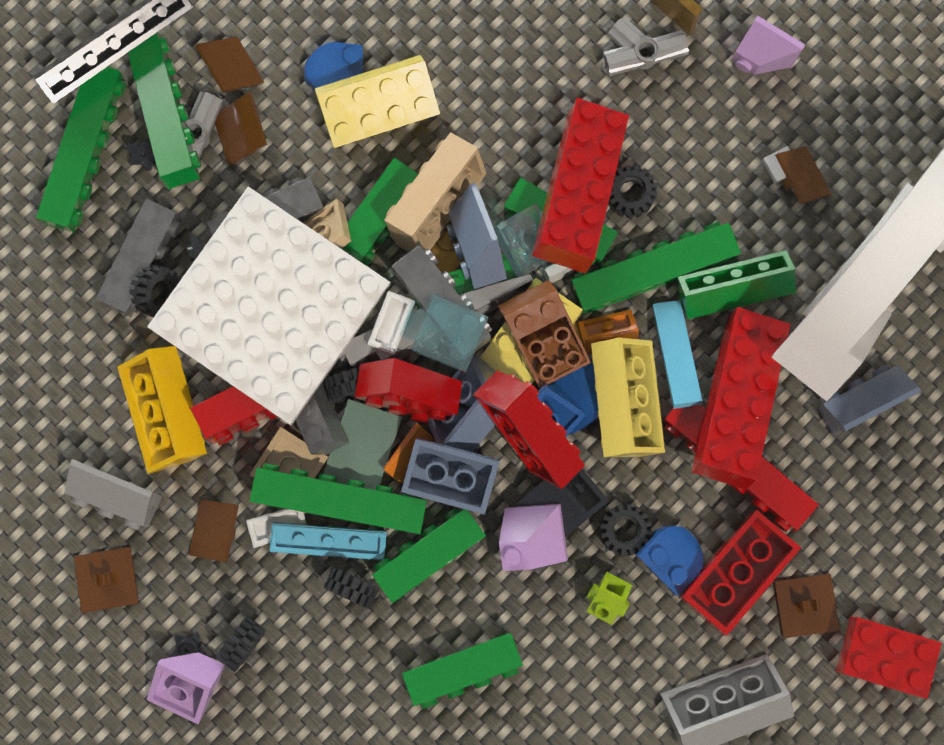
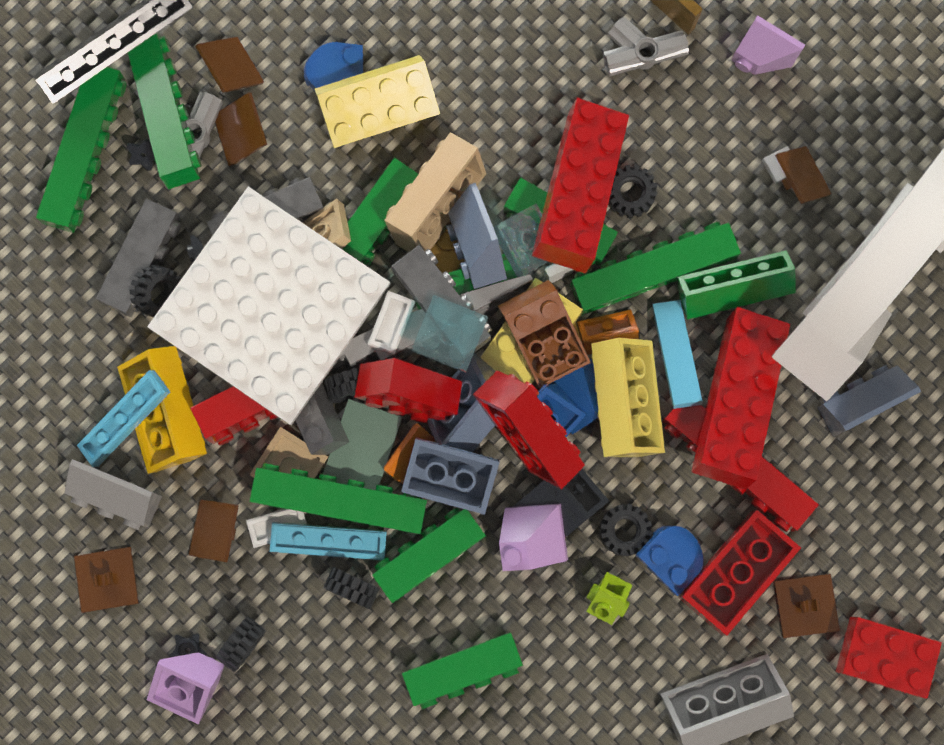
none -> medium azure tile [77,370,170,467]

